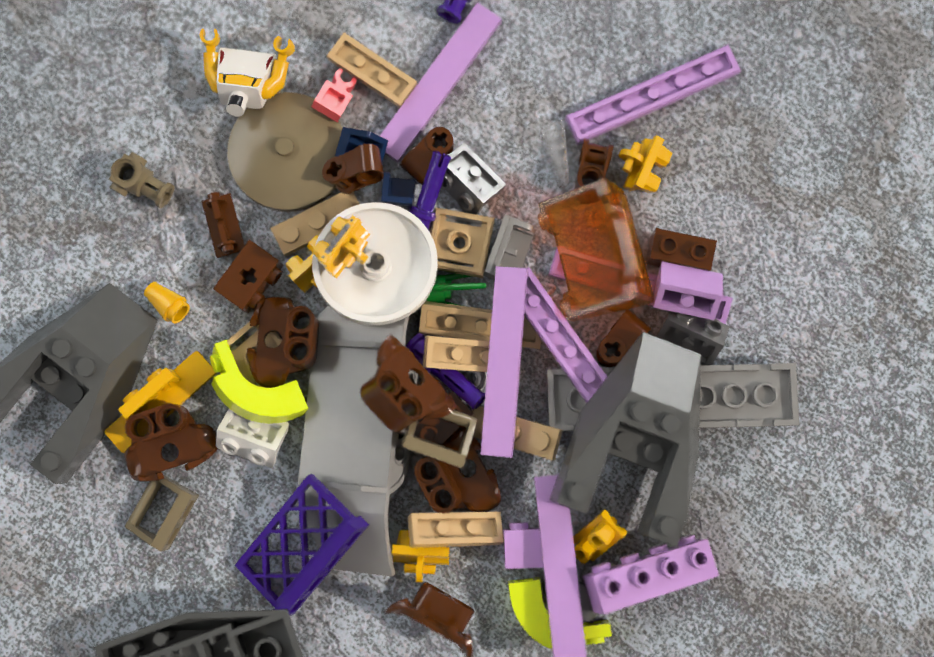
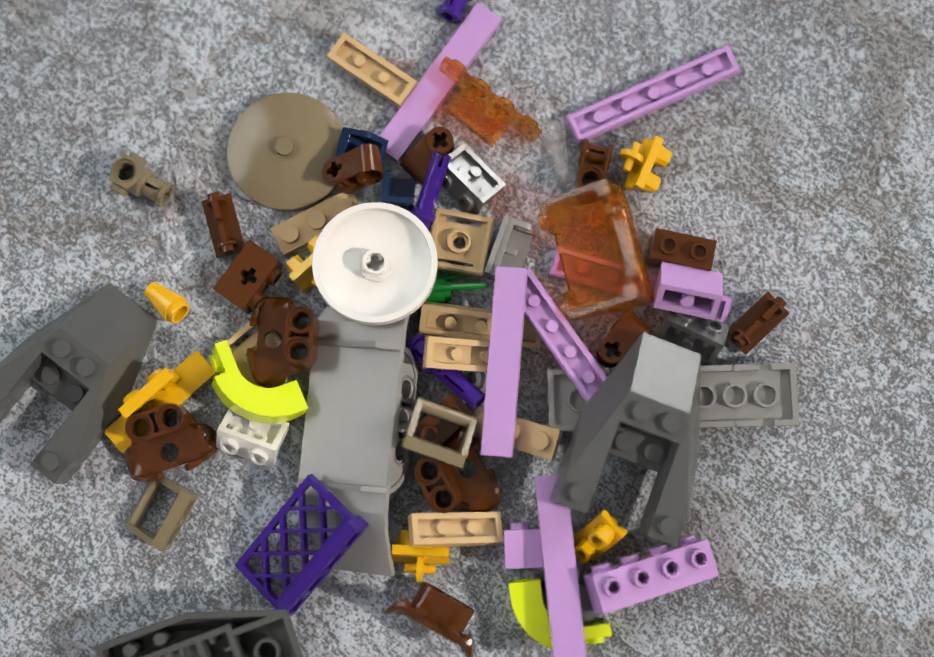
torso [200,28,295,117] -> none
plate [311,68,357,122] -> none
yellow hips [312,215,370,278] -> none
reddish brown piece [360,334,456,432] -> none
none -> clear orange bracket [439,56,542,147]
none -> reddish brown hinge [727,291,790,355]

